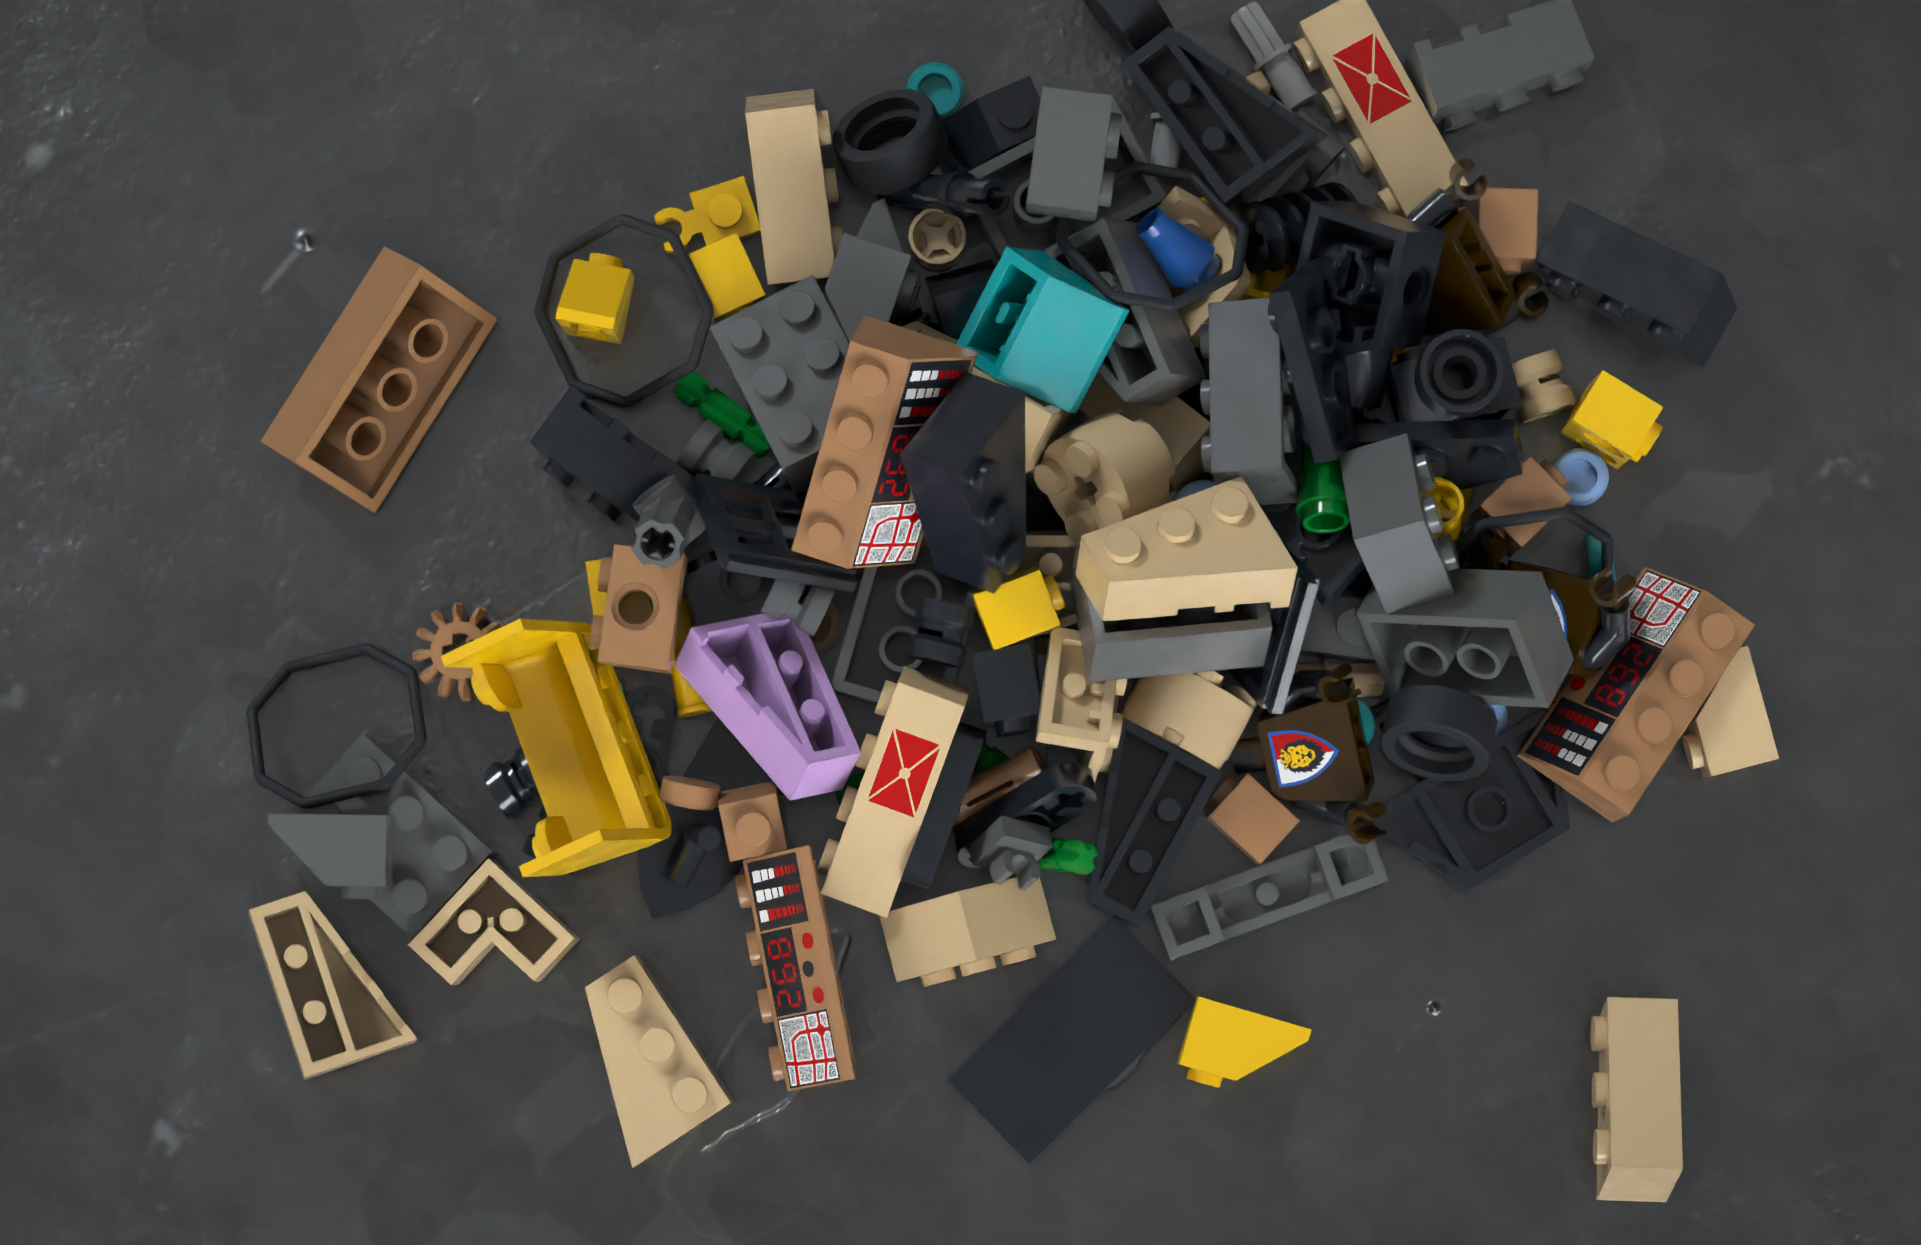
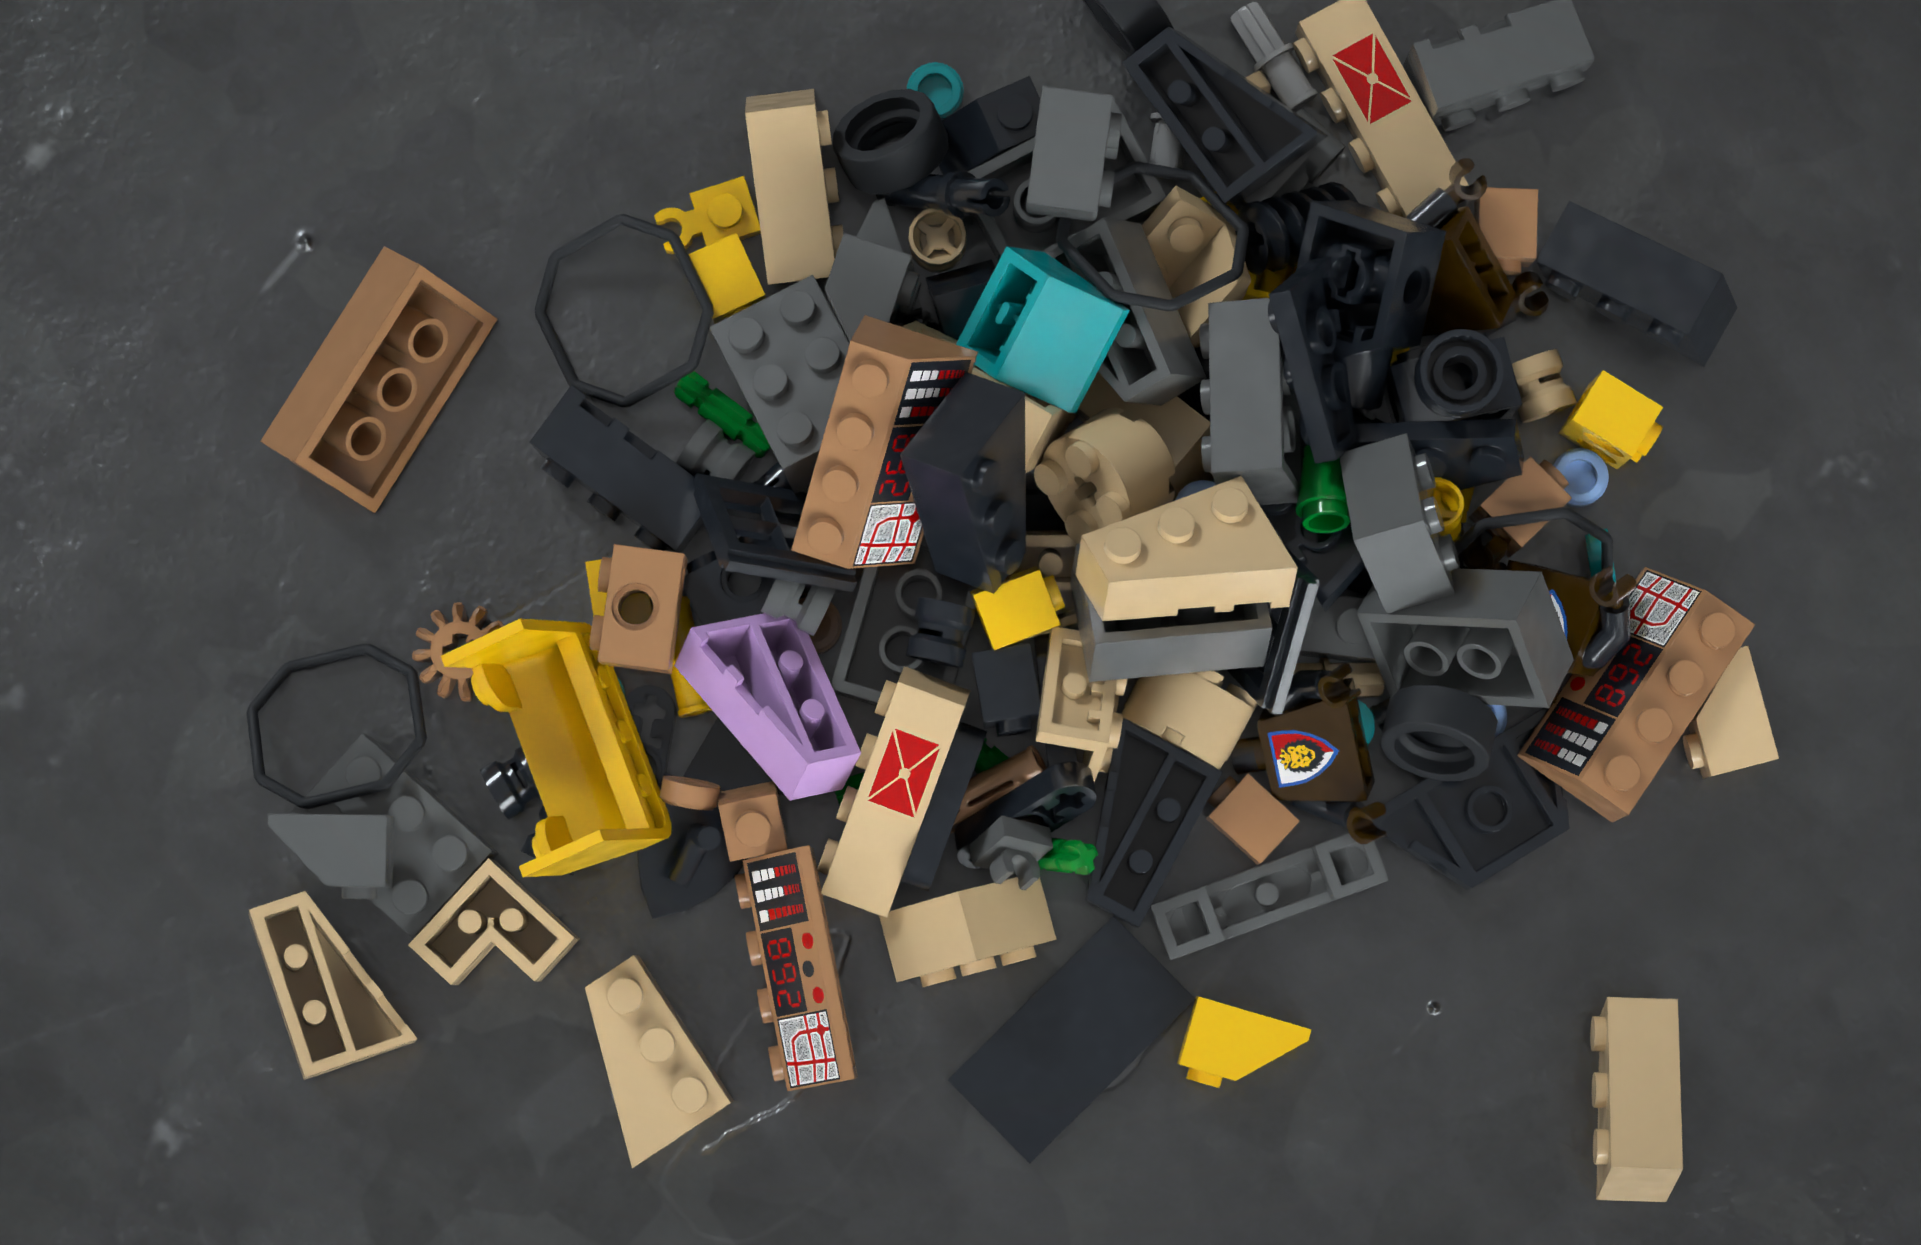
yellow slope [555,253,635,345] -> none
dark grey piece [632,475,706,569] -> none
blue cone [1135,208,1220,292] -> none

